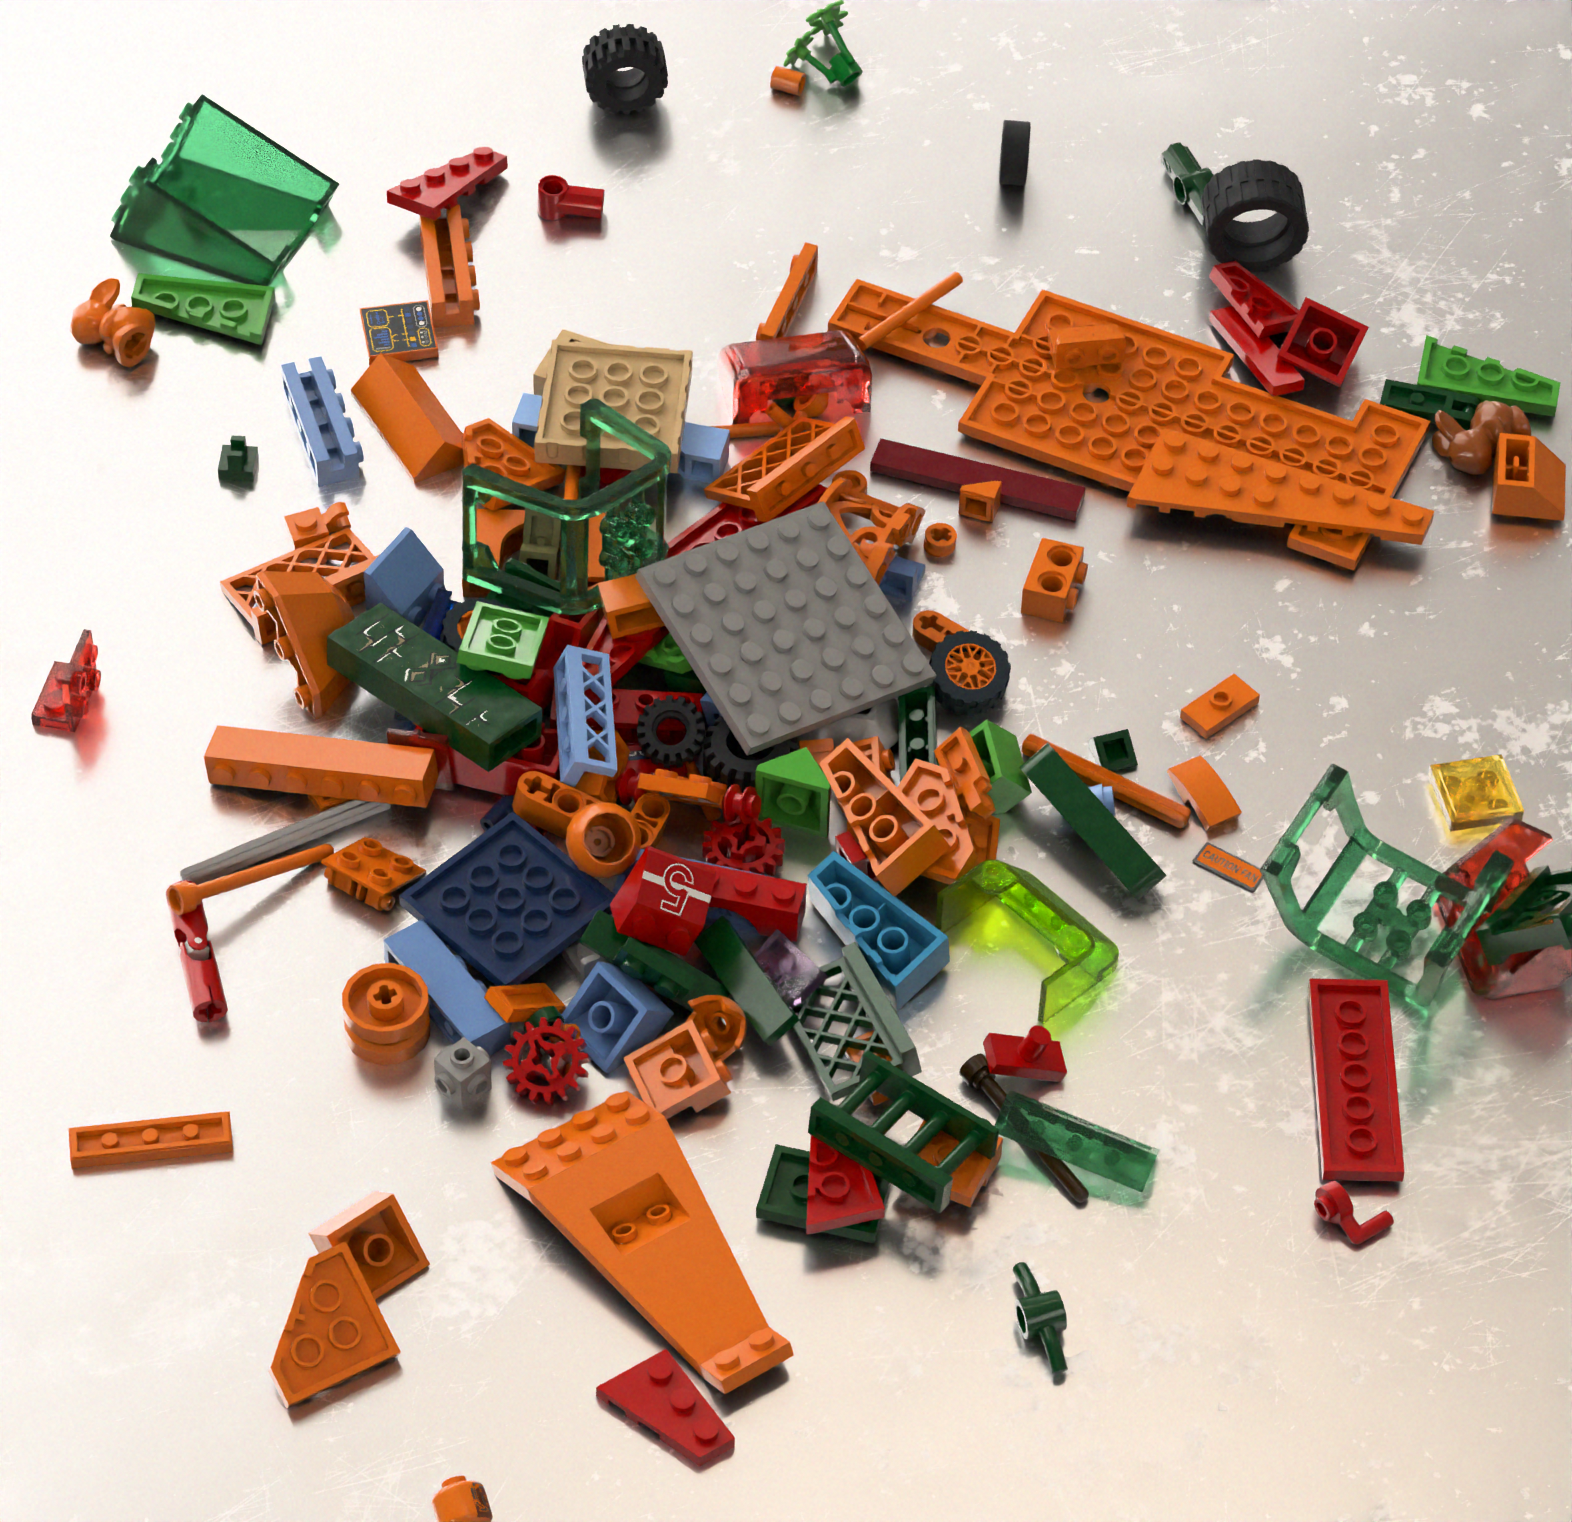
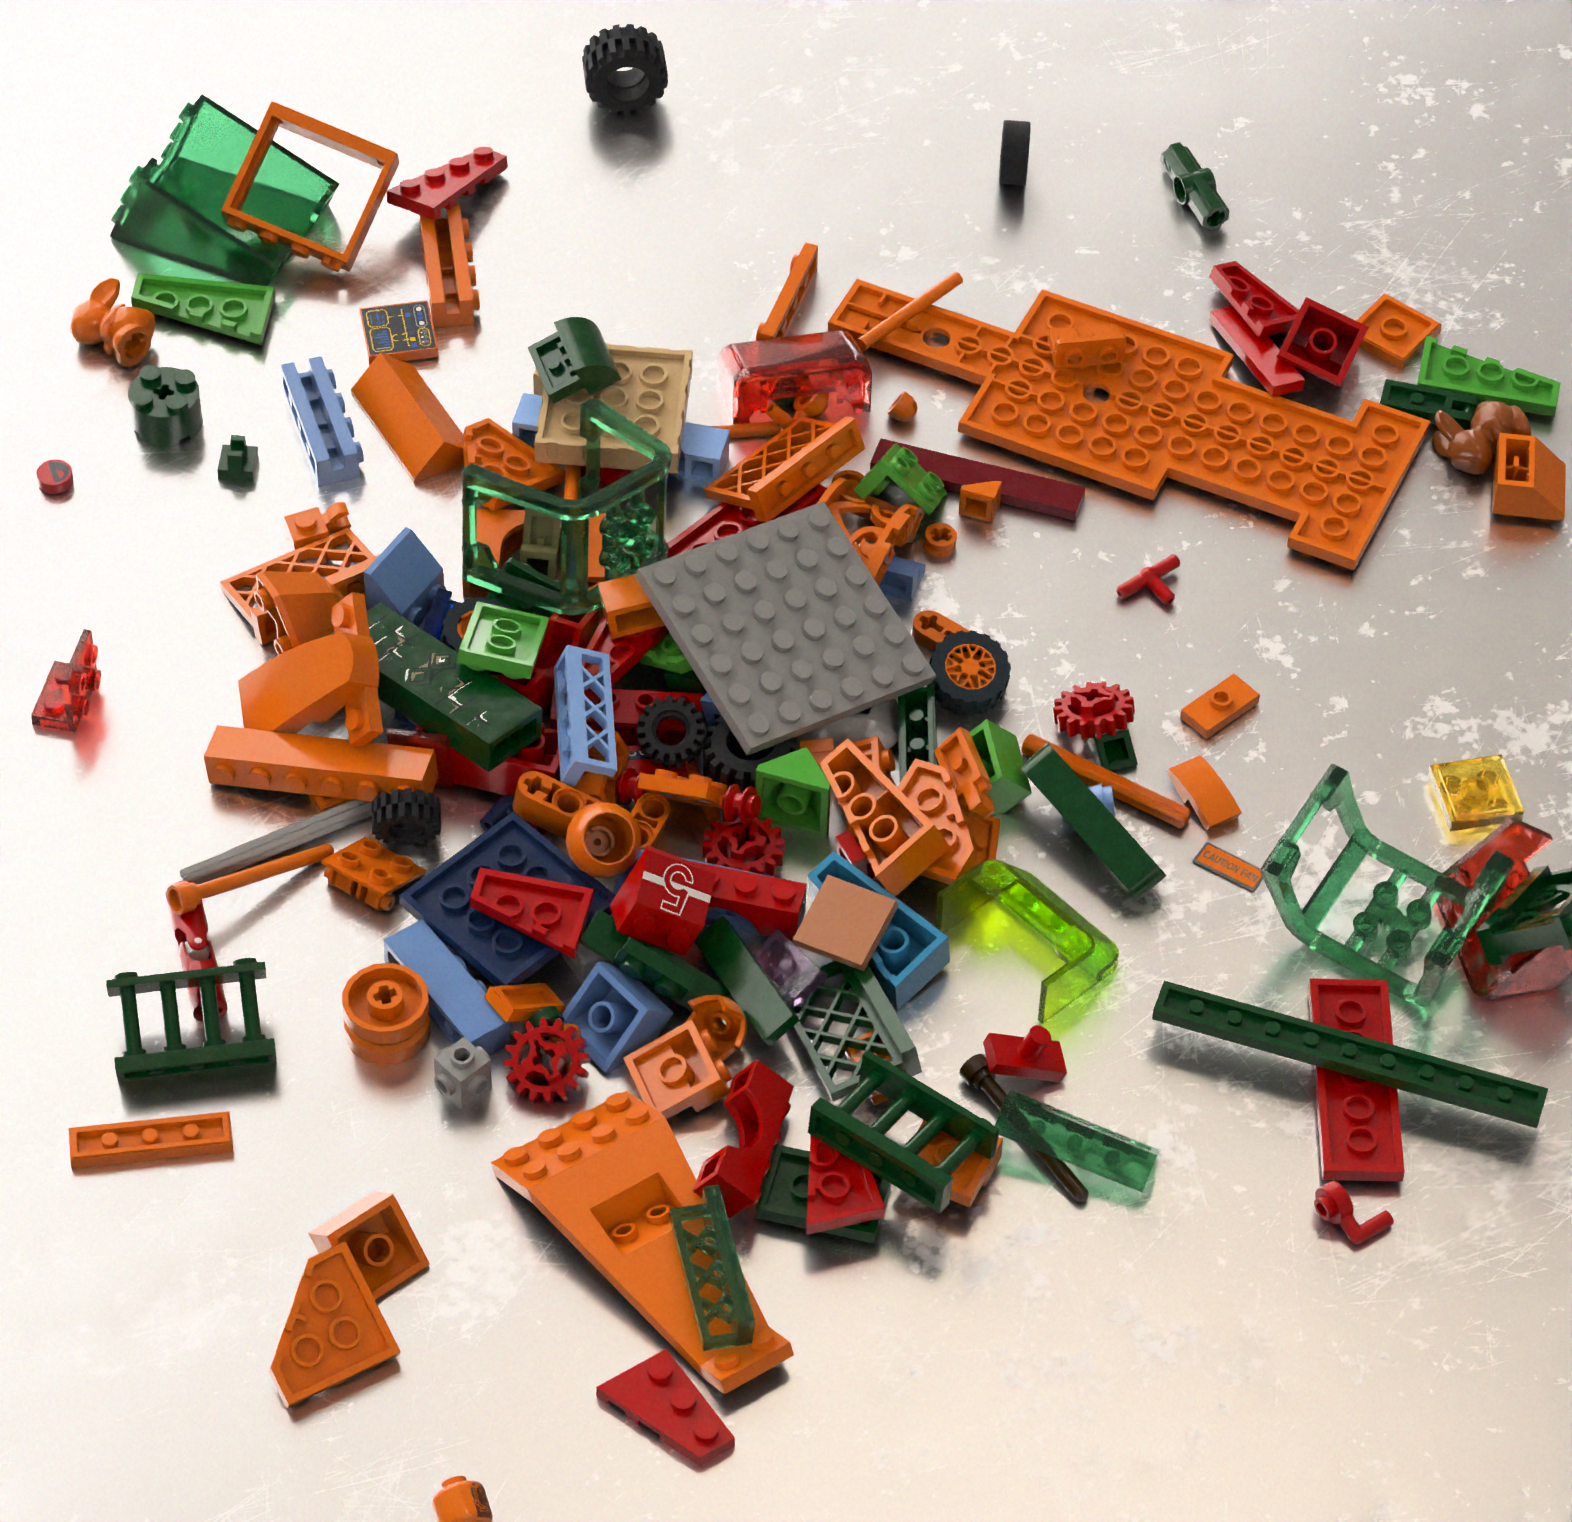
red piece [537,175,605,220] -> none
orange hinge [770,66,806,96] -> none
plant [783,0,863,87] -> none
dark green piece [1012,1262,1068,1374] -> none
orange brick [1021,537,1088,623] -> none
orange wing [1127,427,1434,545] -> none
black tyre [1201,159,1309,272] -> none
none -> tile [36,459,73,494]
none -> dark green fence [106,958,277,1082]
none -> brick [128,365,203,447]
none -> orange window [221,101,400,272]
none -> orange slope [238,592,383,747]
none -> black tyre [372,788,441,846]
none -> red wing [470,867,594,959]
none -> dark green brick [527,317,621,404]
none -> clear green fence [669,1185,755,1351]
none -> red arch [693,1059,794,1218]
none -> nougat tile [793,875,899,971]
none -> bright green bracket [854,443,947,514]
none -> orange hinge [887,391,918,422]
none -> red gear [1053,681,1135,740]
none -> red piece [1116,554,1180,605]
none -> dark green plate [1152,981,1548,1128]
none -> orange tile [1356,293,1442,370]

